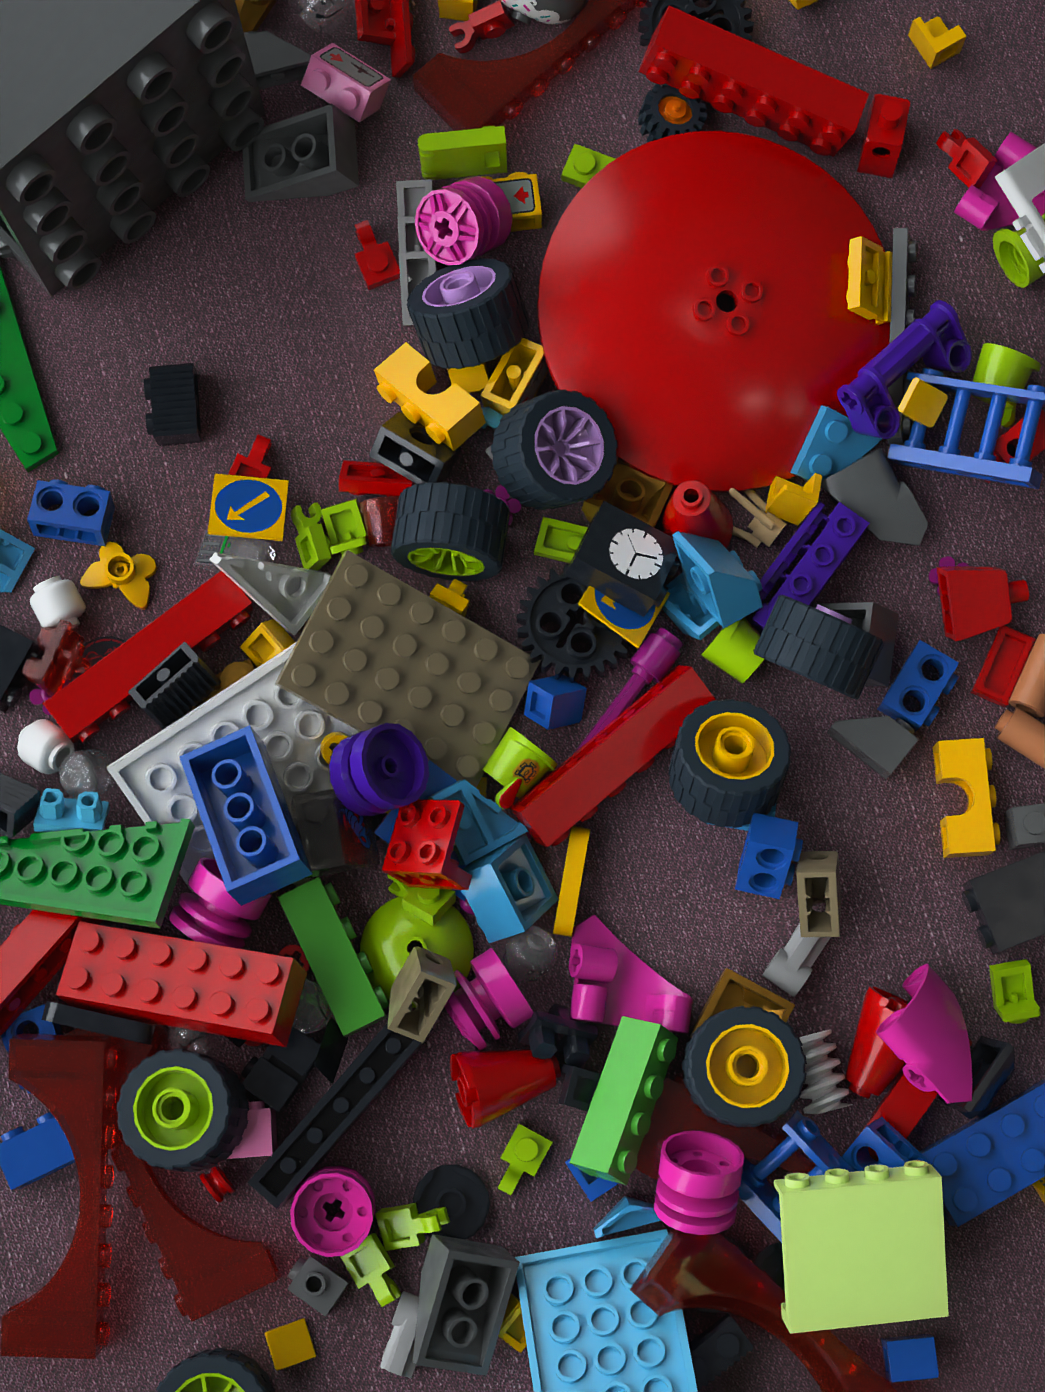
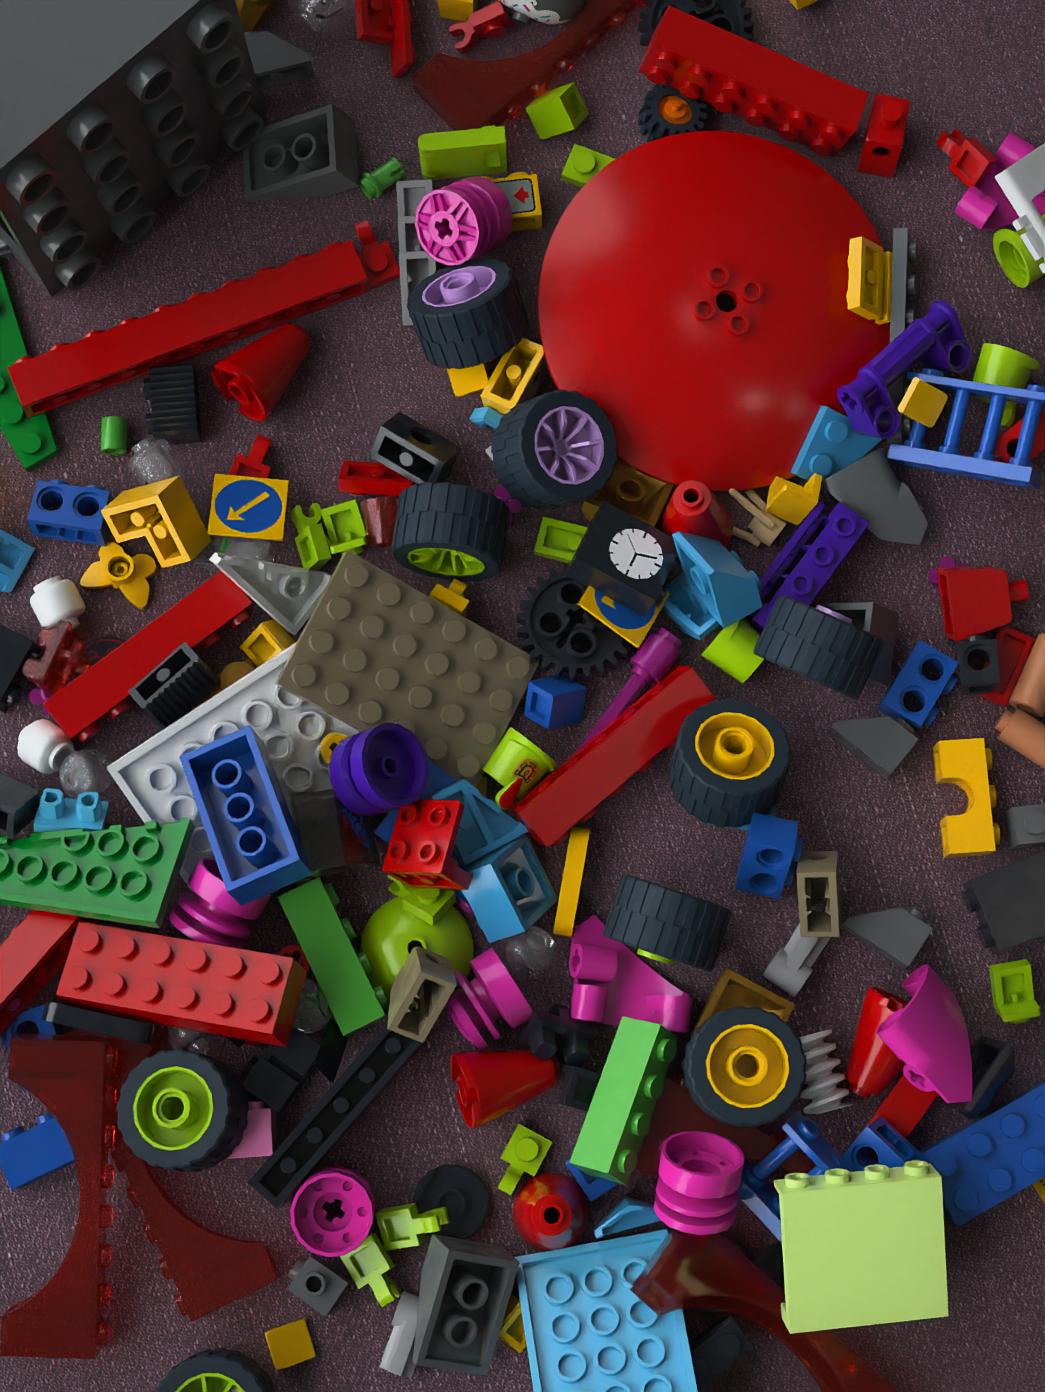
red bush [199,1165,236,1203] -> none
bright pink brick [301,43,391,122] -> none
yellow arch [374,342,486,451] -> none
blue panel [881,1334,939,1383] -> none
yellow panel [908,16,966,69] -> none
none -> red brick [7,240,368,418]
none -> bright green hinge [101,416,127,455]
none -> yellow brick [101,476,212,568]
none -> clear head [128,437,183,486]
none -> red cone [211,323,311,422]
none -> bright green pin [359,157,406,199]
none -> red cone [513,1173,590,1251]
none -> lime panel [525,82,589,140]
none -> black wheel [603,874,732,972]
none -> dark grey slope [840,907,933,969]
none -> black brick [958,635,1000,695]

